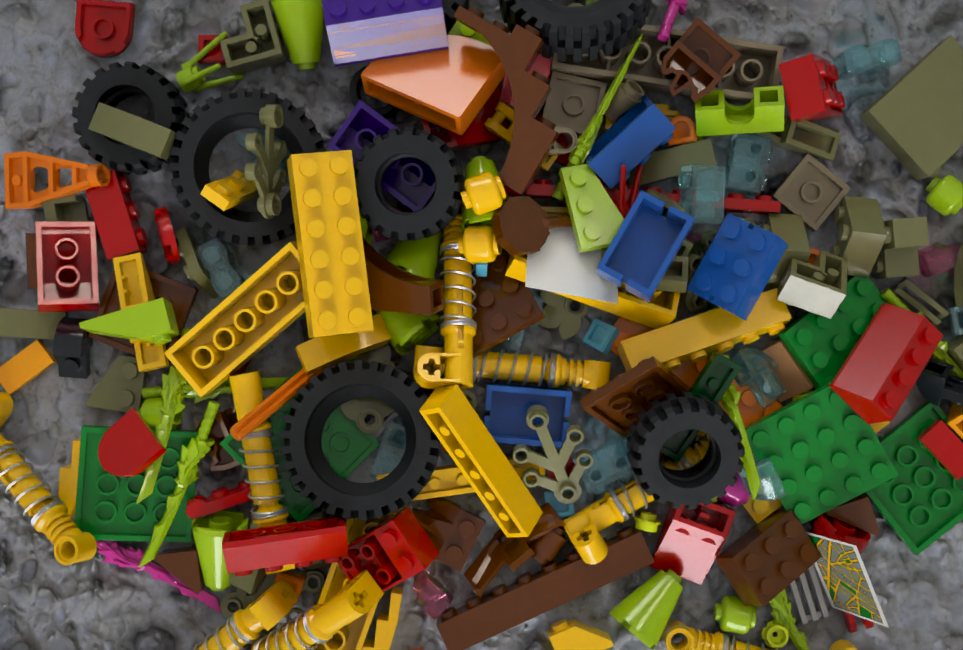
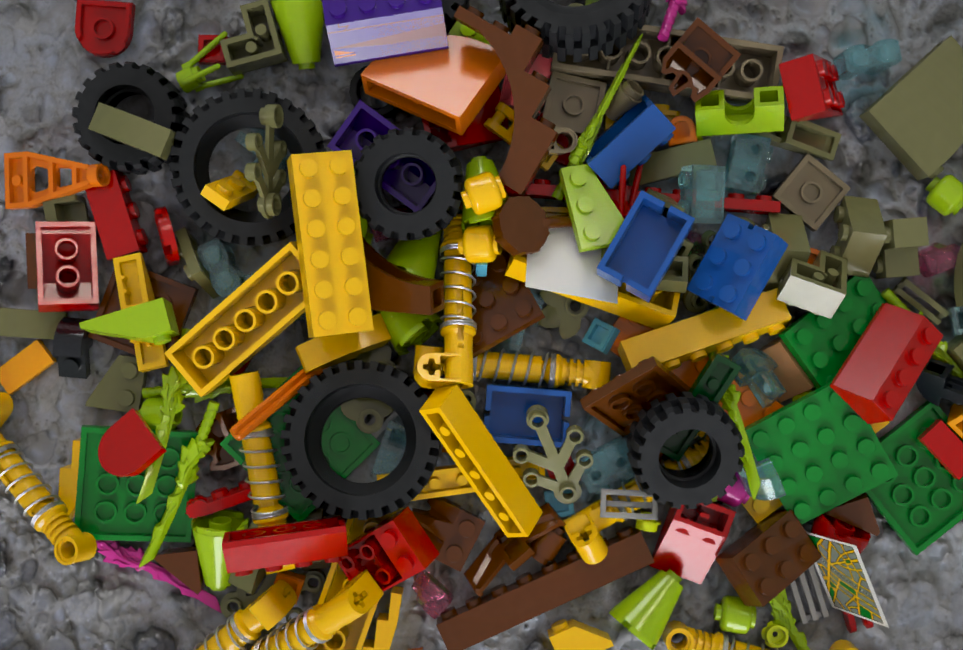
none -> light grey tile [600,489,658,520]

